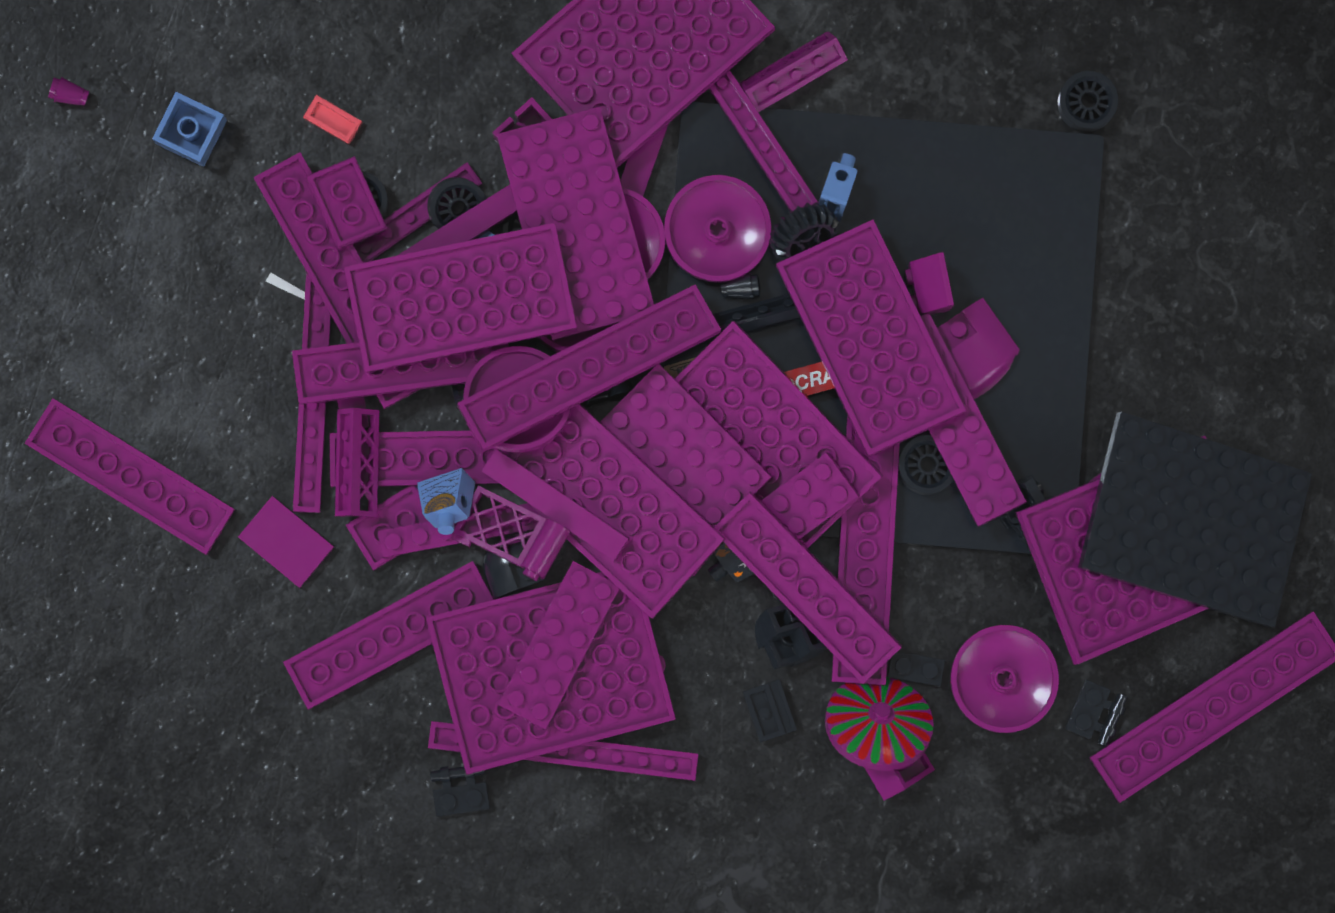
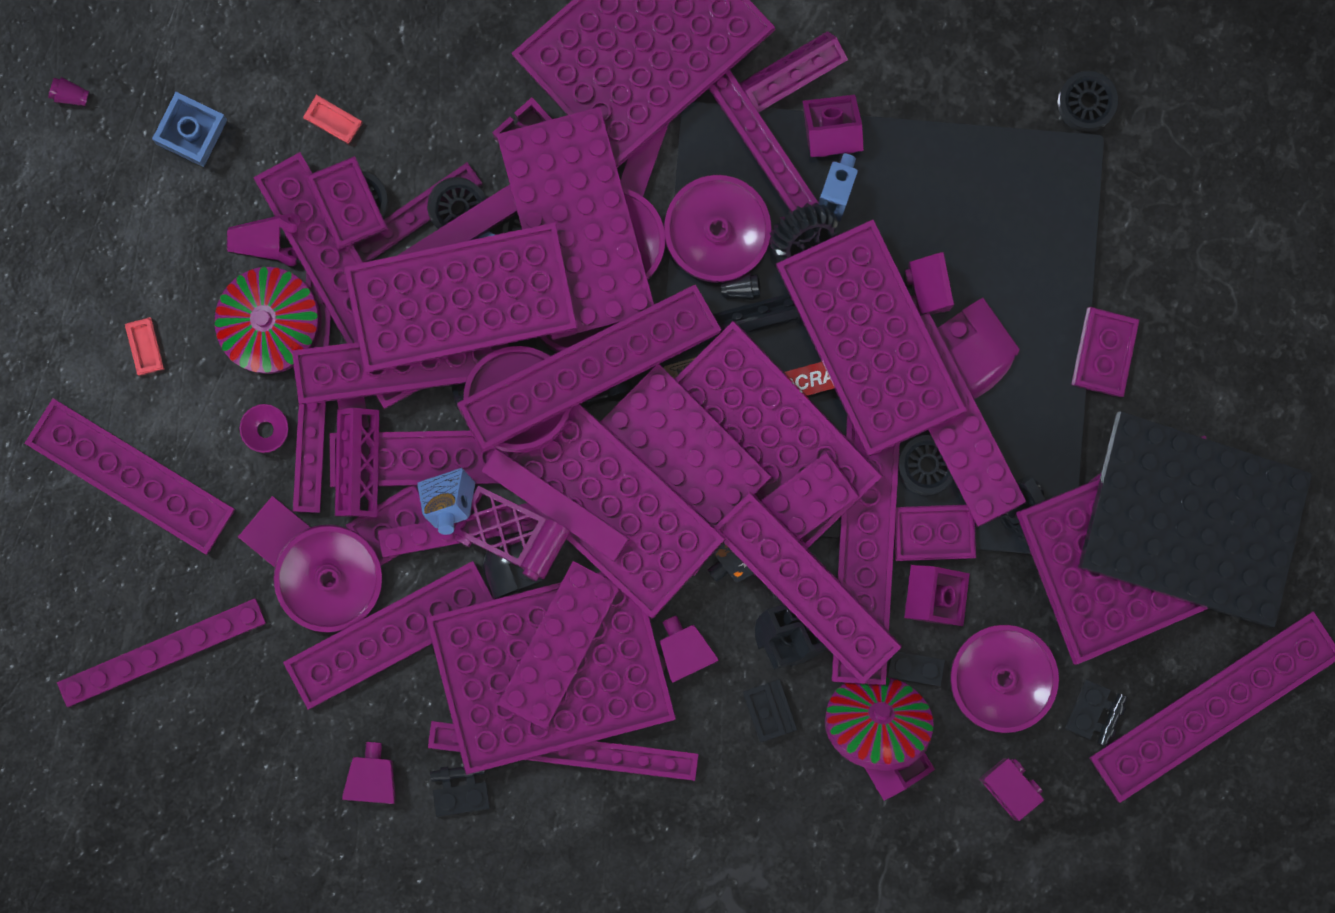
none -> magenta plate [57,598,266,707]
none -> coral tile [125,317,164,376]
none -> dish [215,267,320,374]
none -> magenta flag [227,213,300,266]
none -> magenta piece [239,404,289,453]
none -> magenta dish [274,525,382,632]
none -> magenta torso [342,742,396,804]
none -> magenta torso [660,615,718,683]
none -> magenta slope [803,95,864,157]
none -> magenta tile [894,505,976,561]
none -> magenta slope [904,565,970,626]
none -> magenta brick [979,758,1044,821]
none -> magenta tile [1071,307,1139,398]

